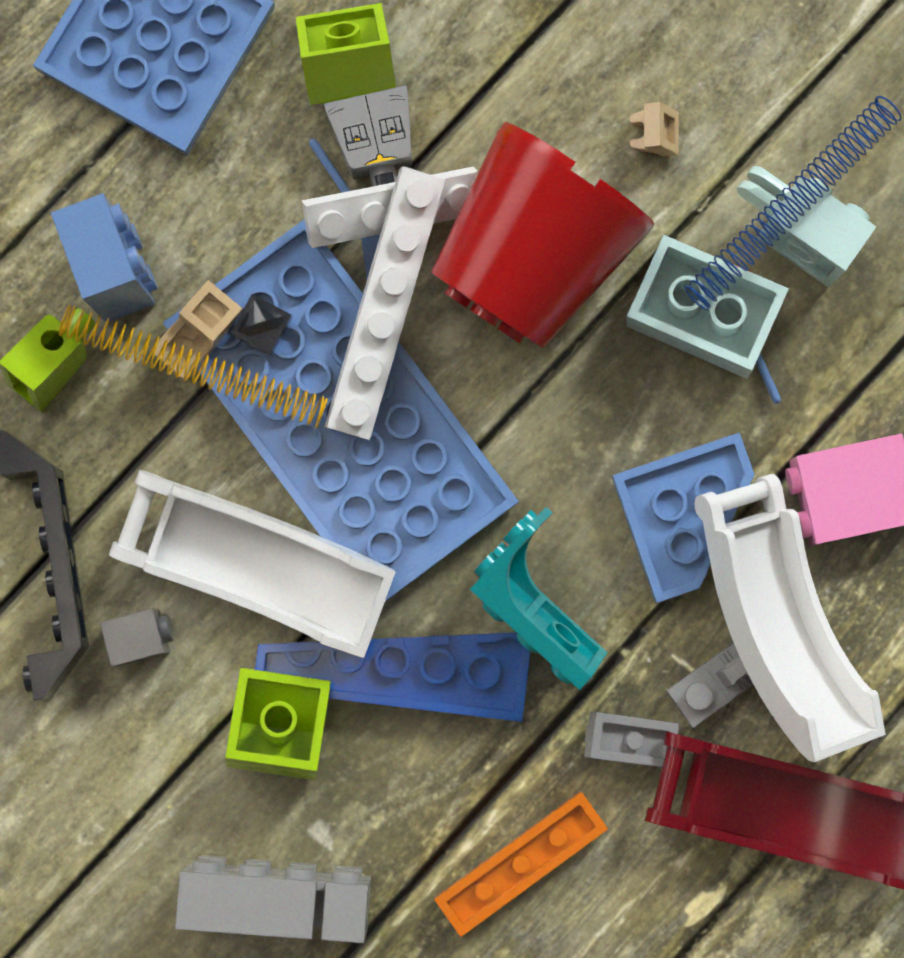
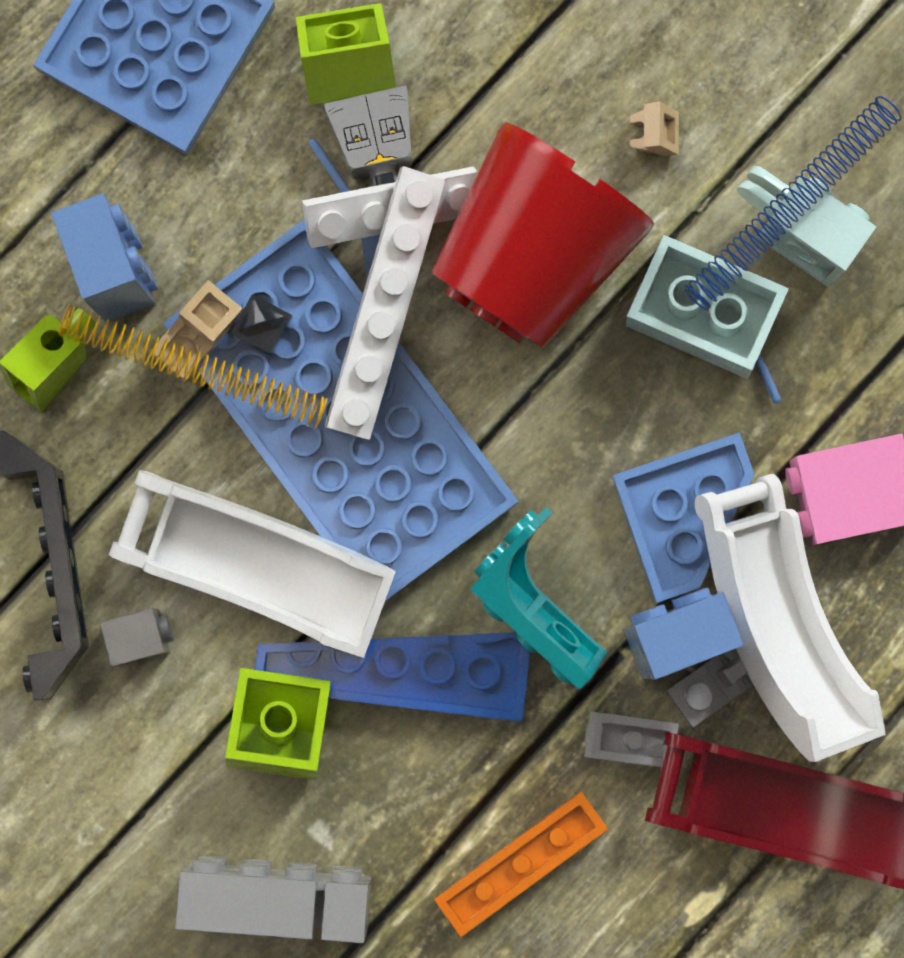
none -> medium blue brick [623,587,744,680]

